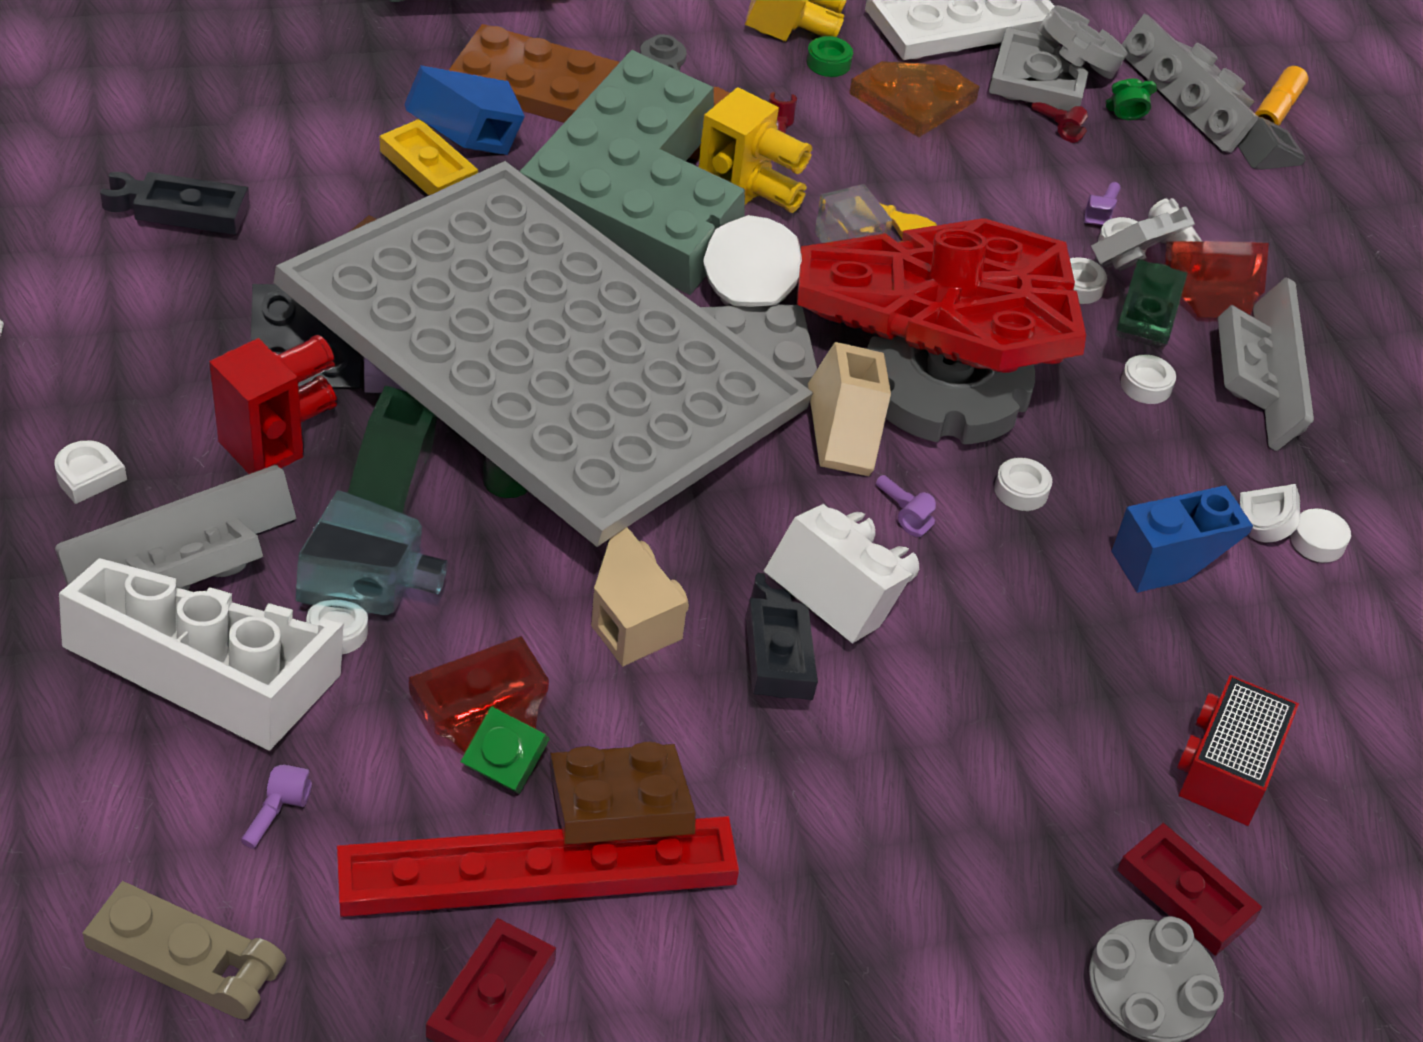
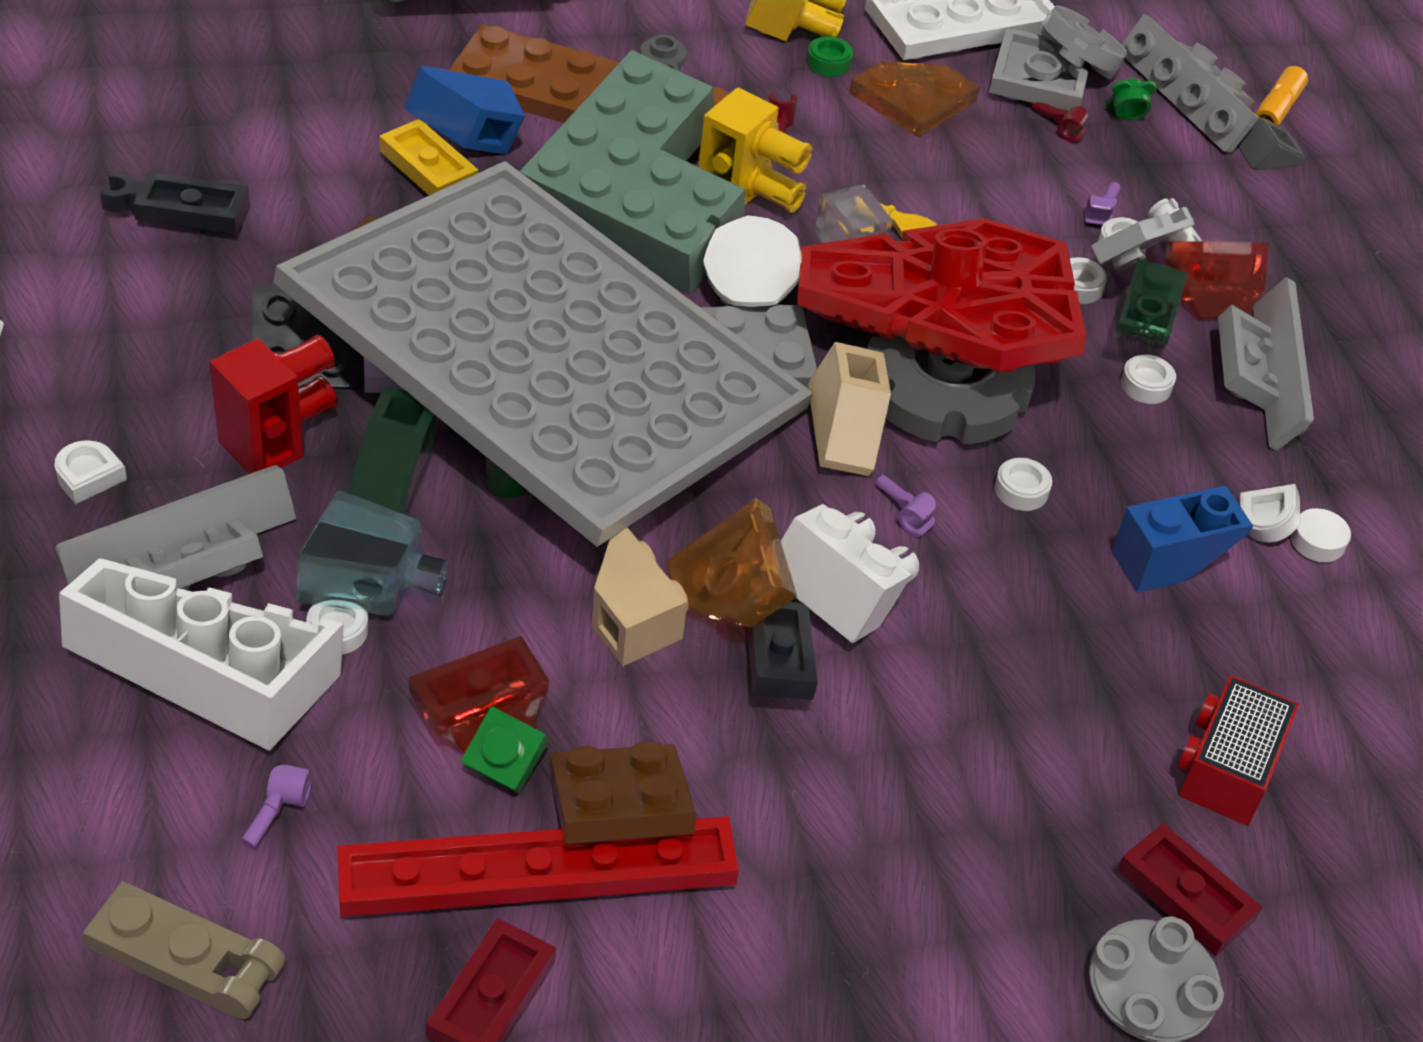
none -> clear orange plate [667,498,797,628]

